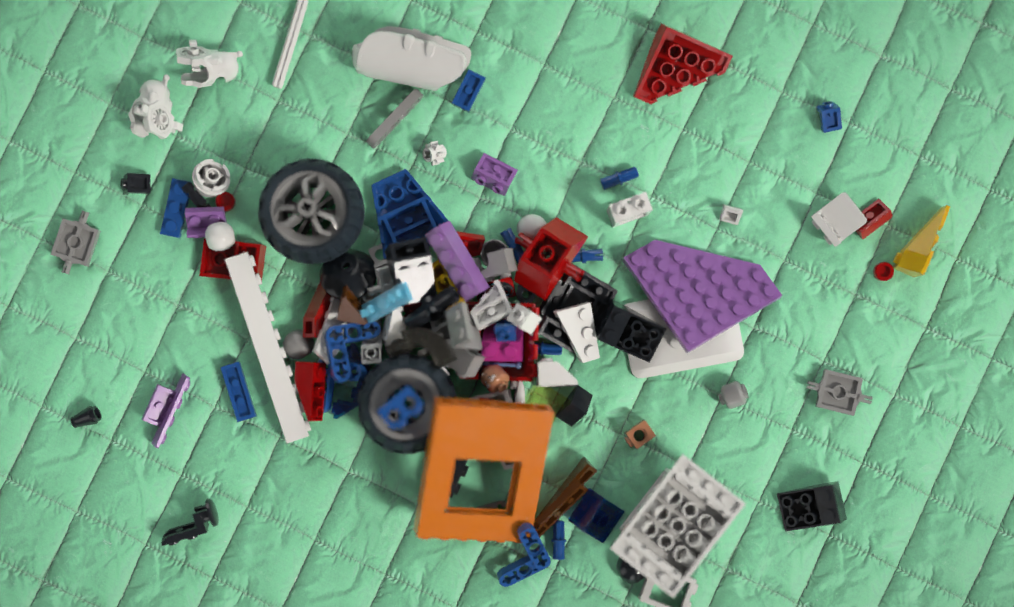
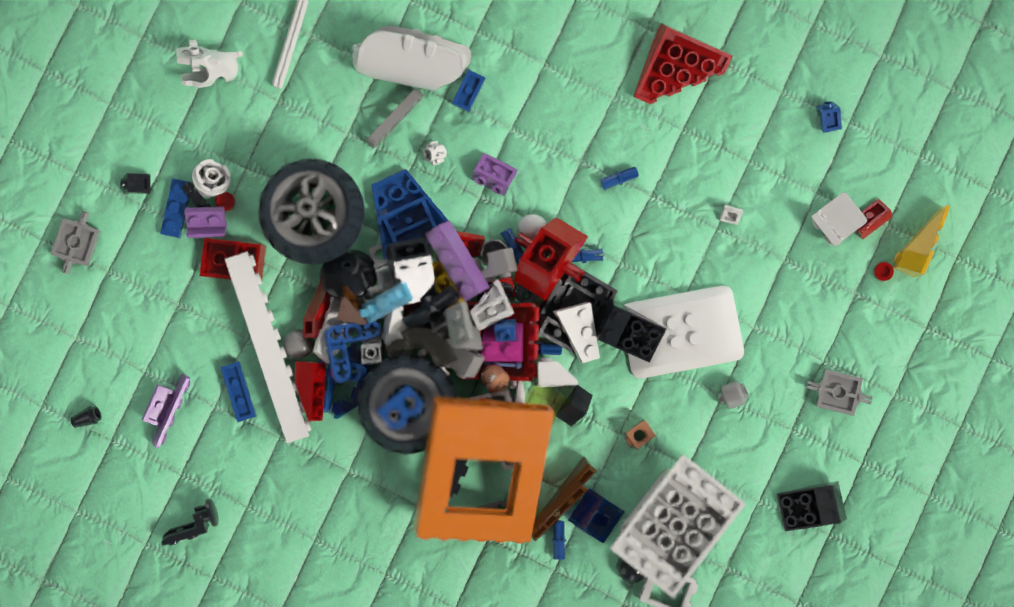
white helmet [128,74,183,139] -> none
white hair [205,222,235,251] -> none
blue beam [497,523,551,587] -> none
white brick [507,303,542,335] -> none
white window [606,192,653,228] -> none
medium lavender plate [622,240,782,353] -> none

